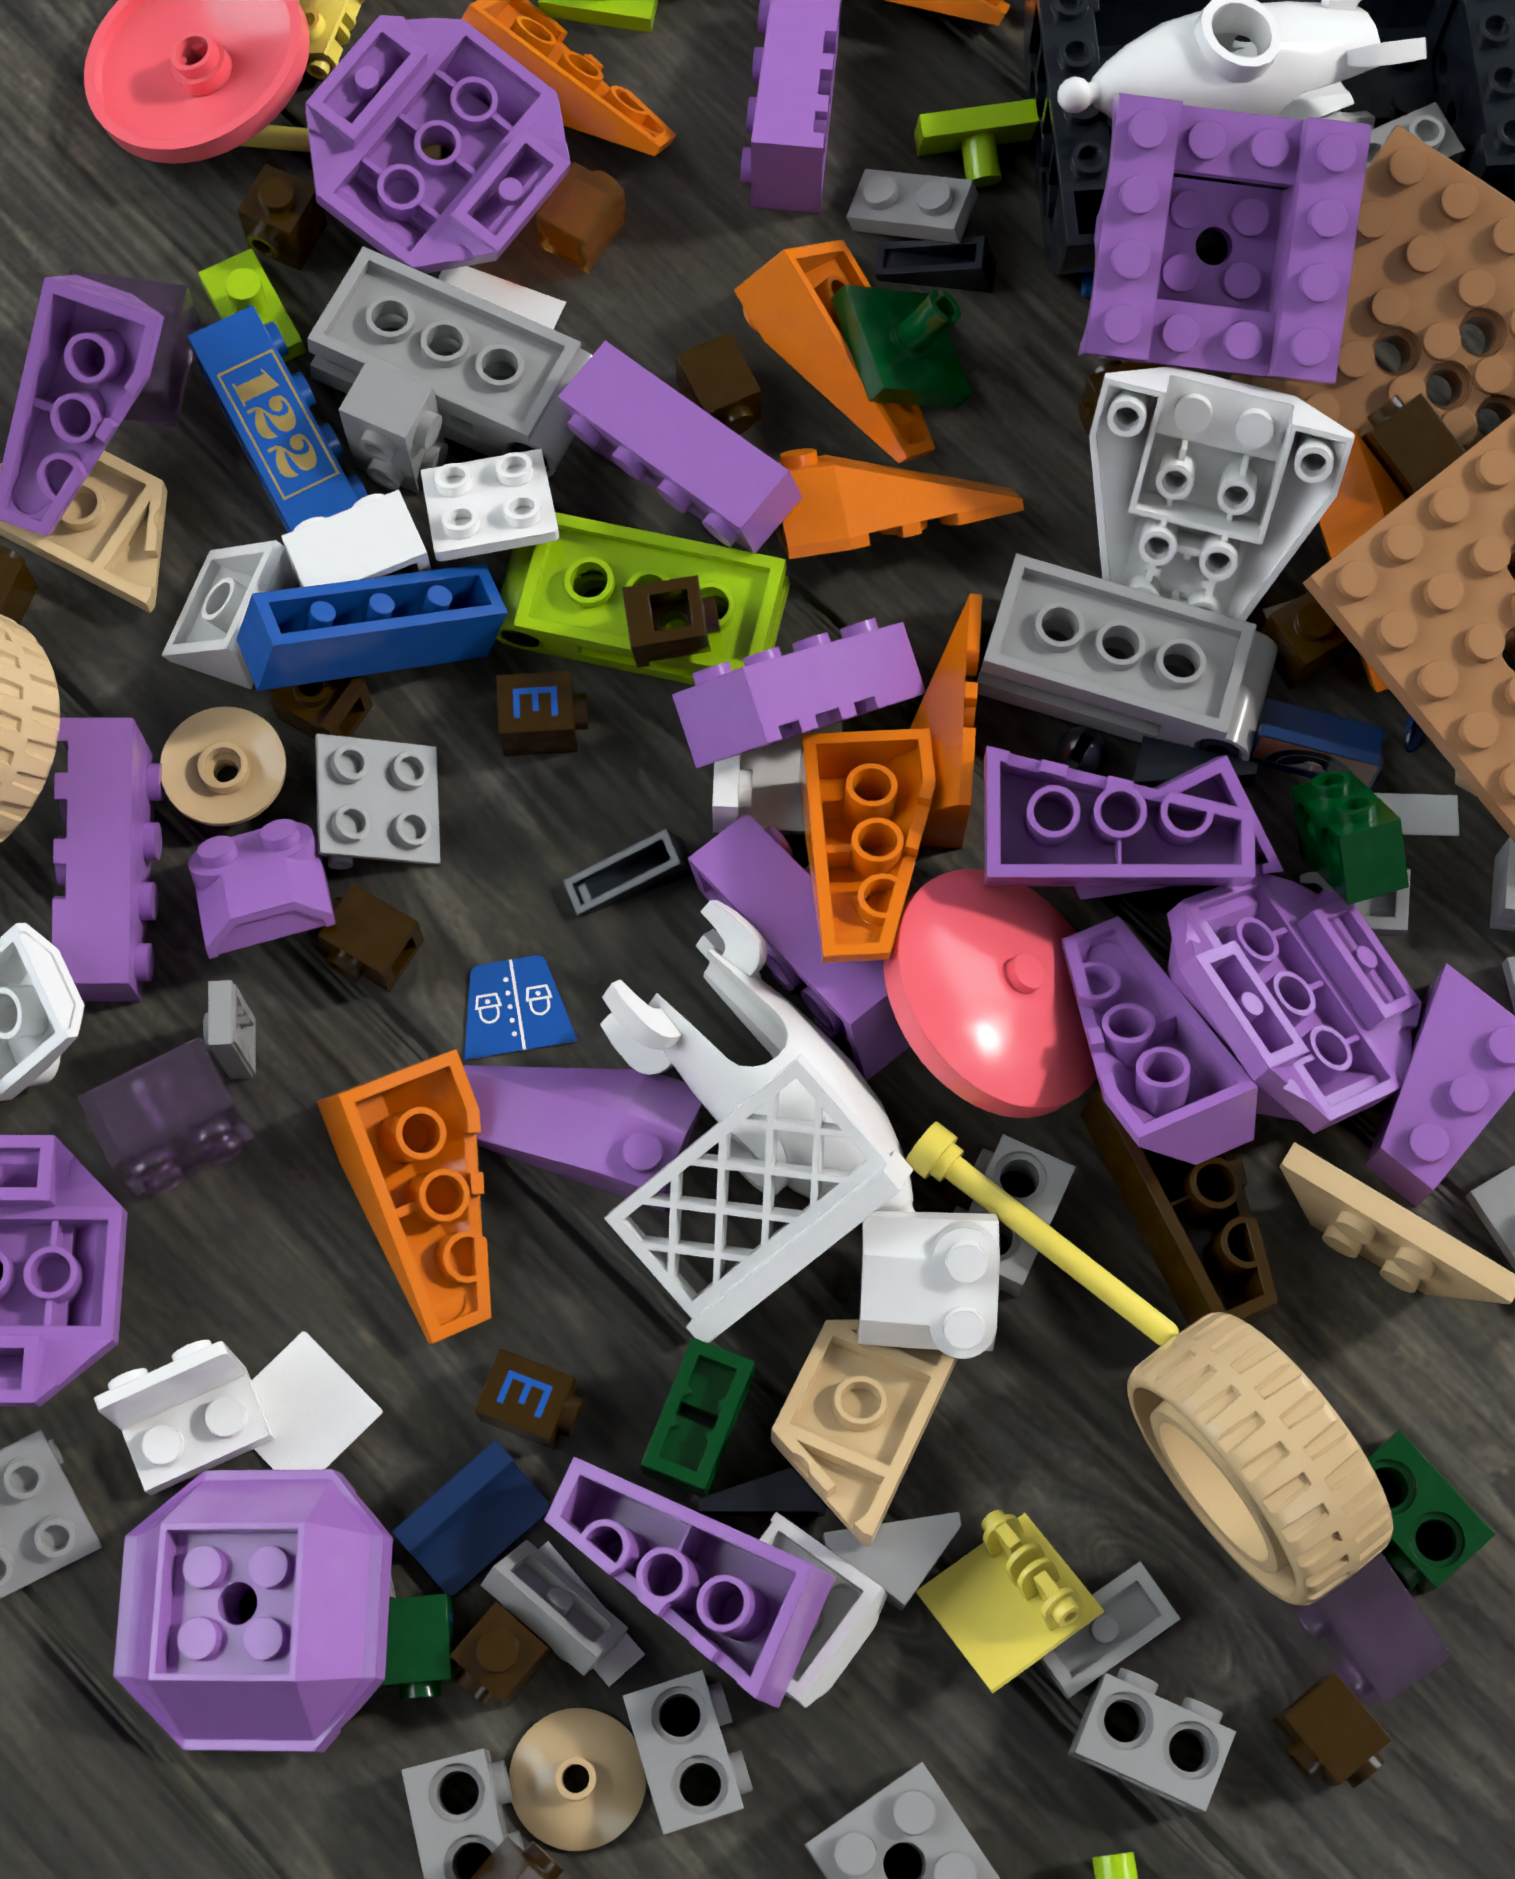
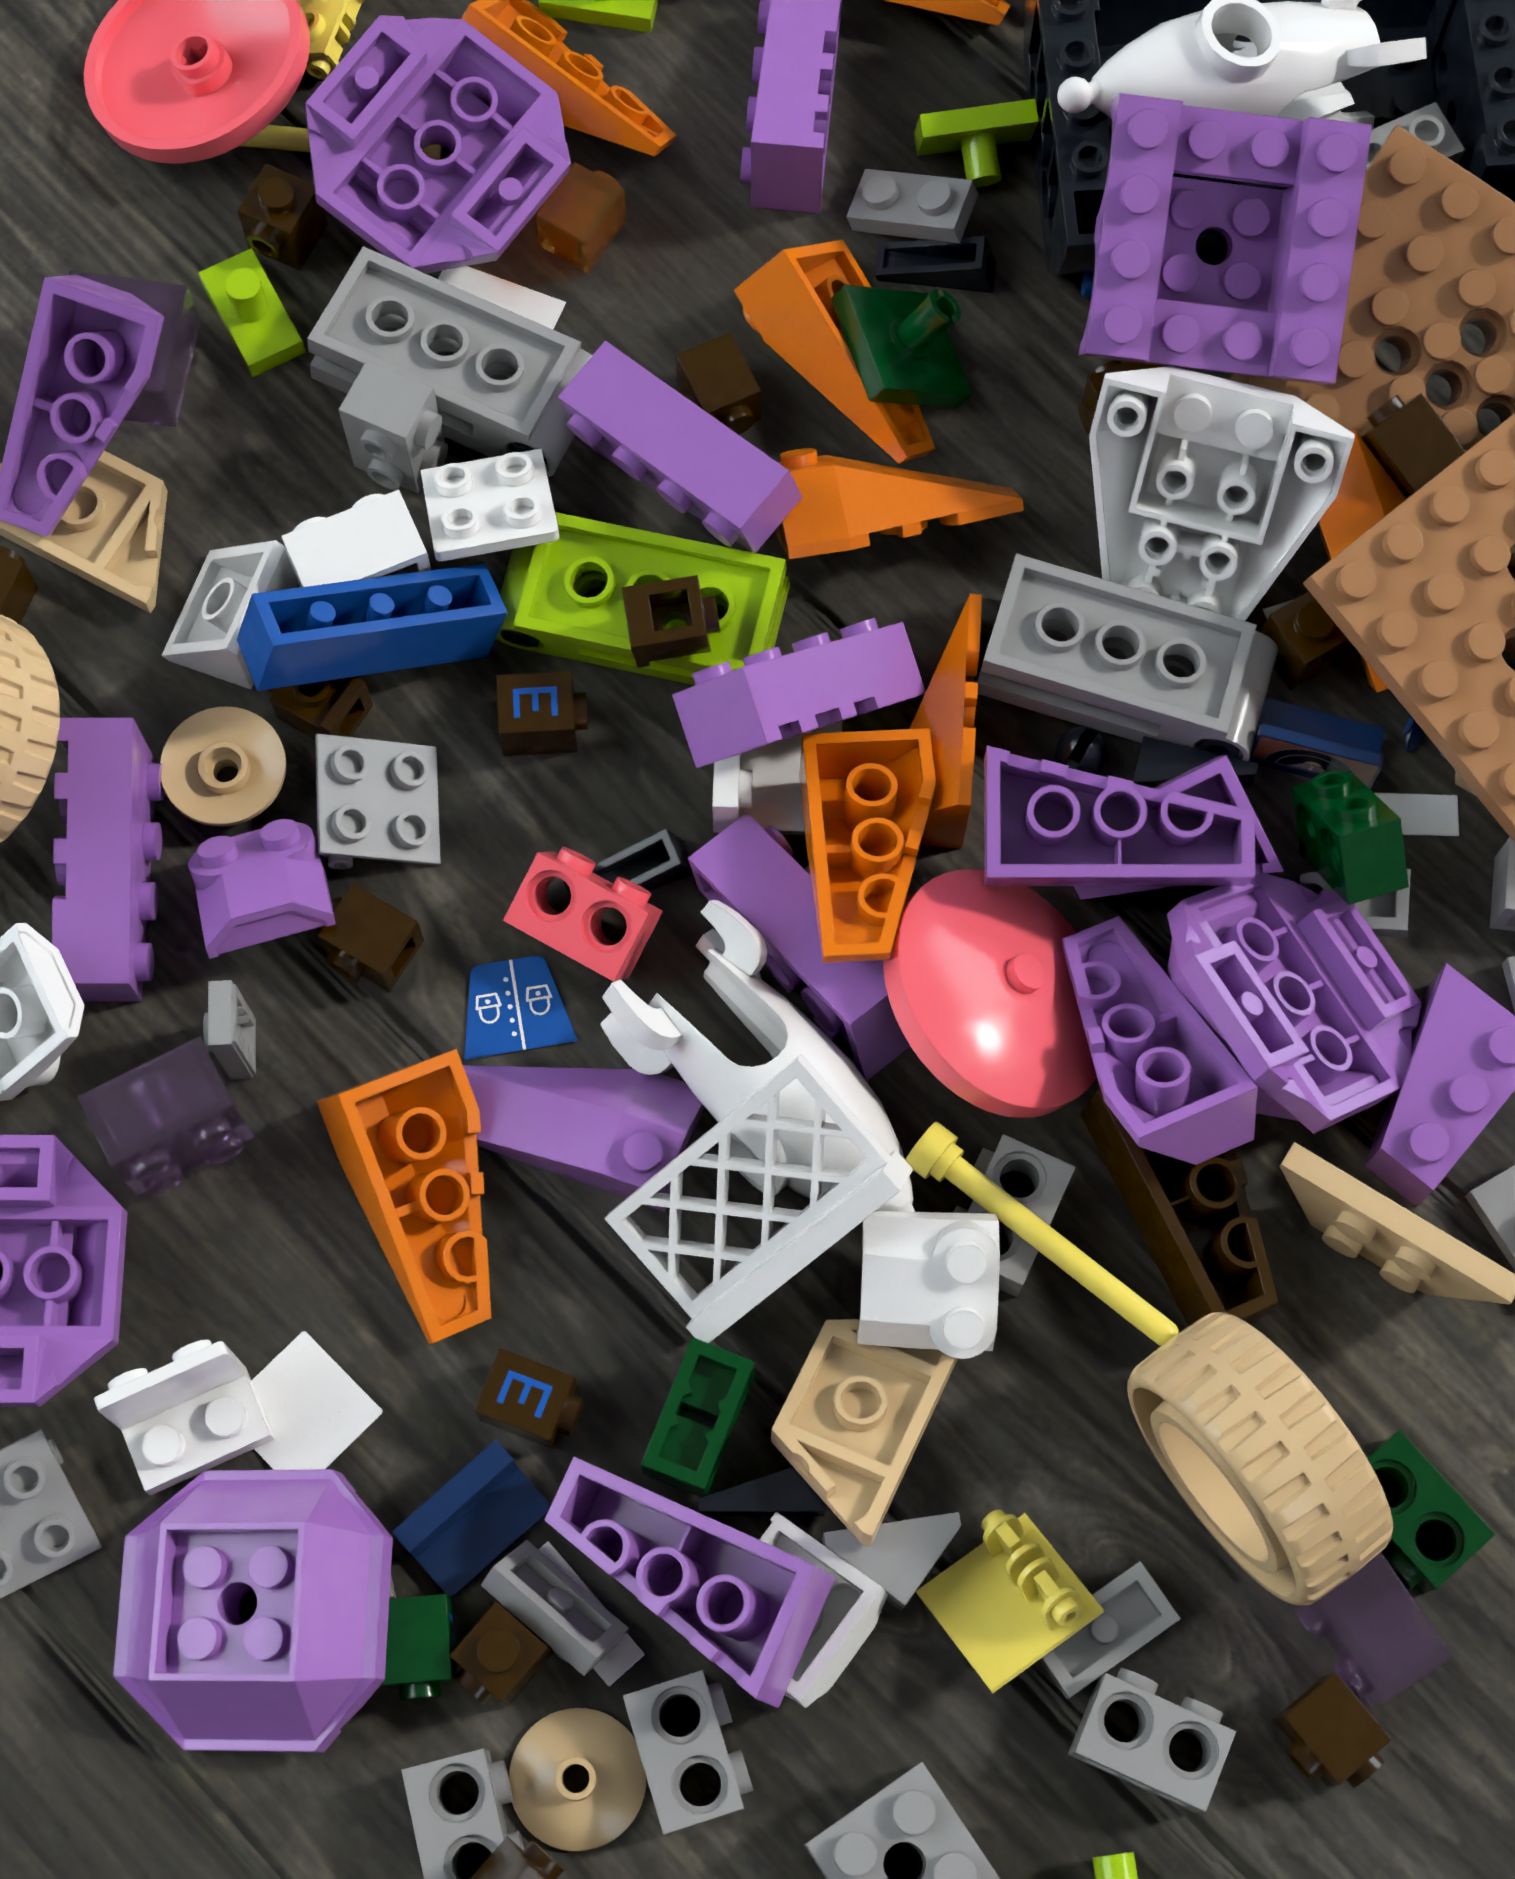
blue brick [187,305,368,533] -> none
none -> coral brick [503,847,663,982]

